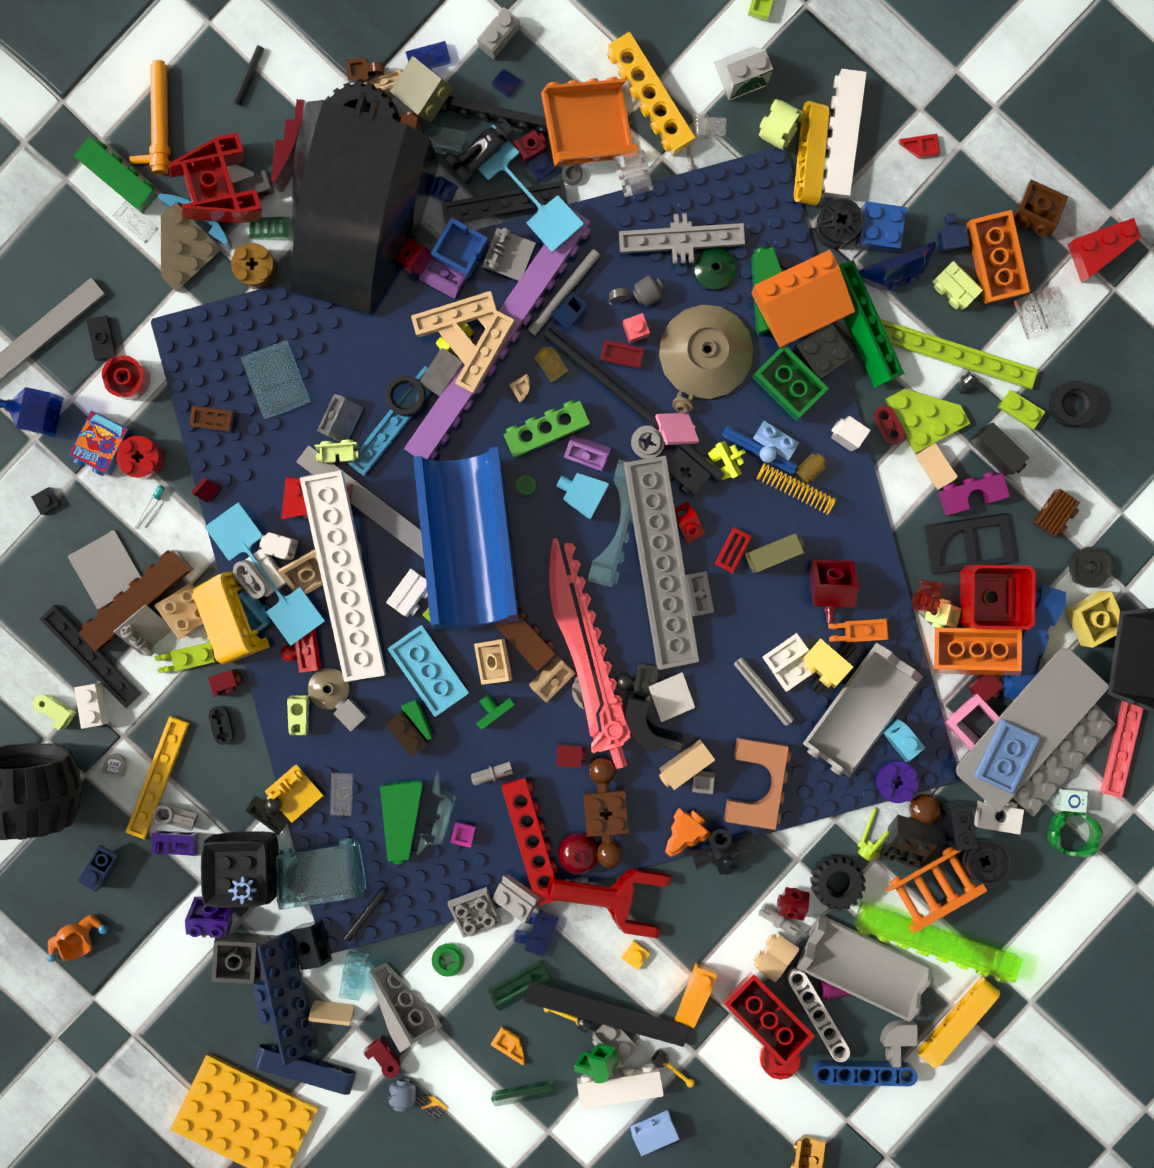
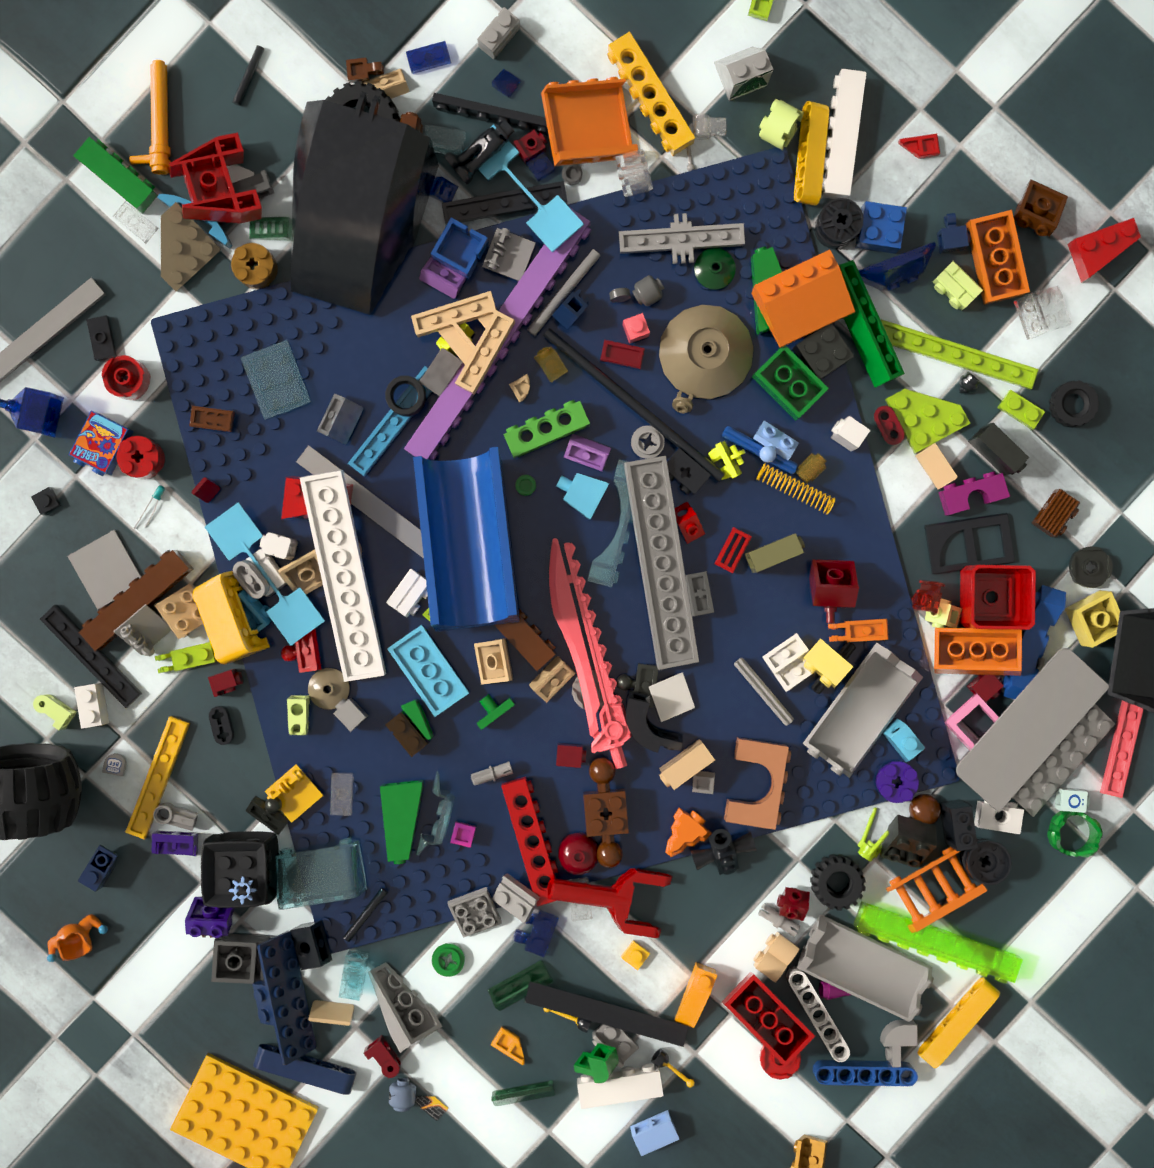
dark red slope [271,99,306,192] -> none
yellowish green hinge [315,440,359,464] -> none
brick [390,56,454,123] -> none
dark red brick [396,239,432,276] -> none
bright pink piece [655,413,699,445] -> none
medium blue tile [974,719,1040,794] -> none

